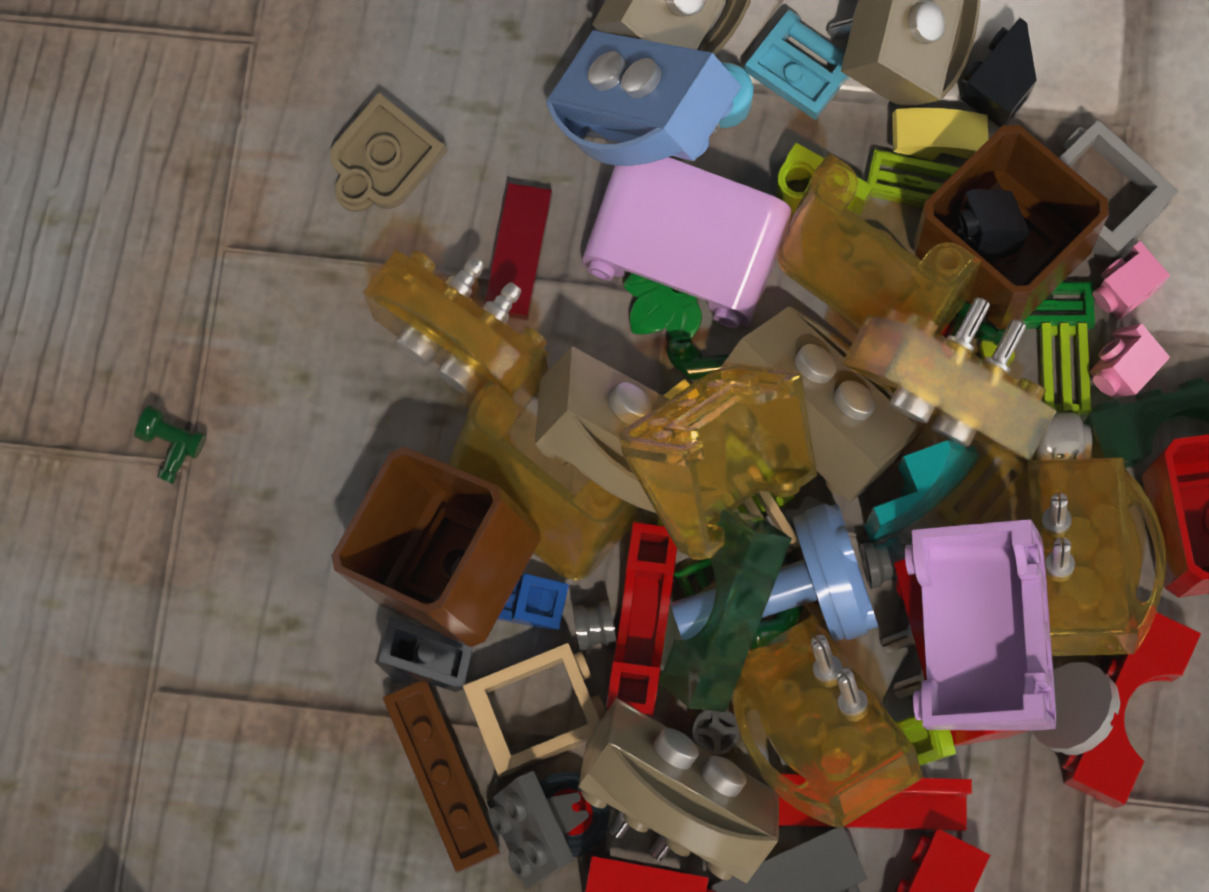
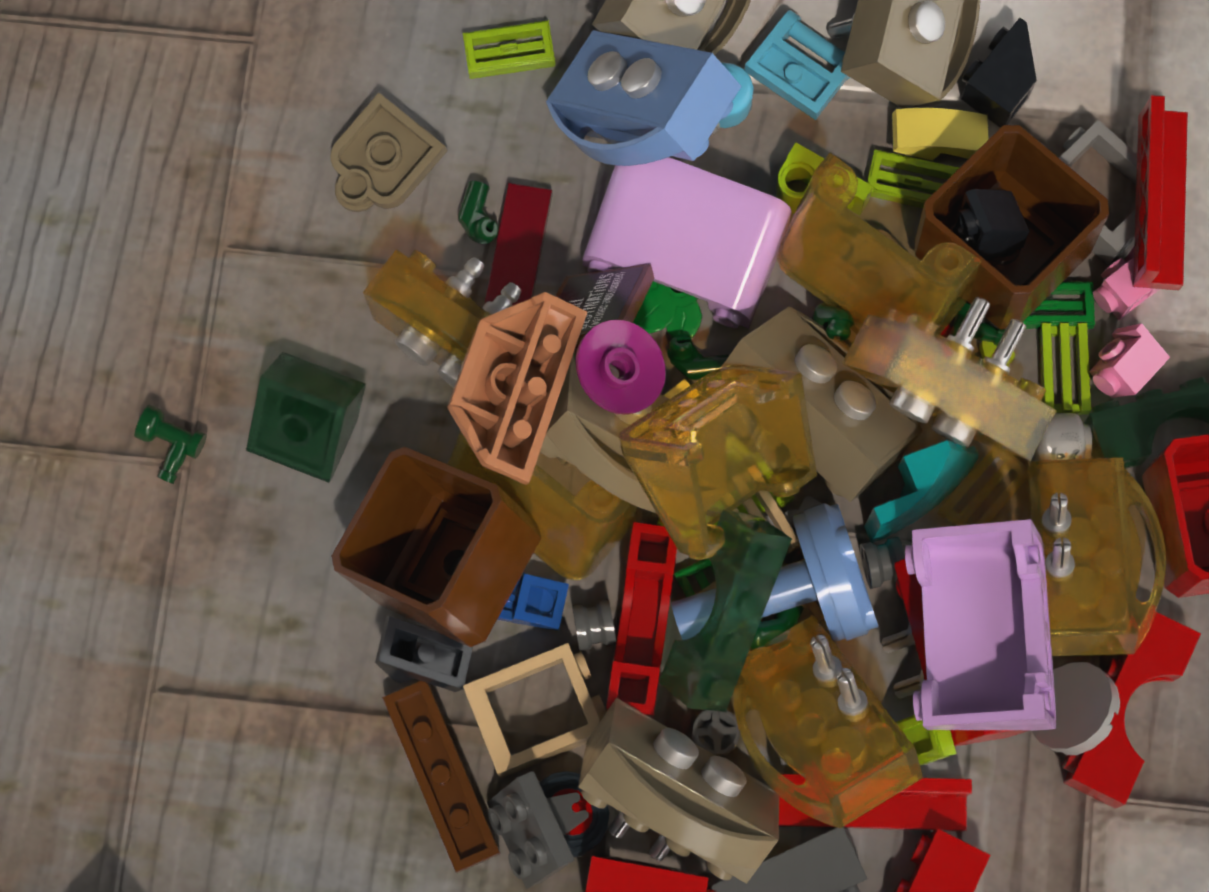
none -> clear green slope [246,352,366,483]
none -> nougat wedge [447,292,587,485]
none -> dark green arm [458,180,499,244]
none -> lime tile [463,20,556,79]
none -> black tile [555,263,654,349]
none -> magenta dish [576,320,666,415]
none -> dark green arm [812,303,854,341]
none -> red fence [1133,95,1188,291]

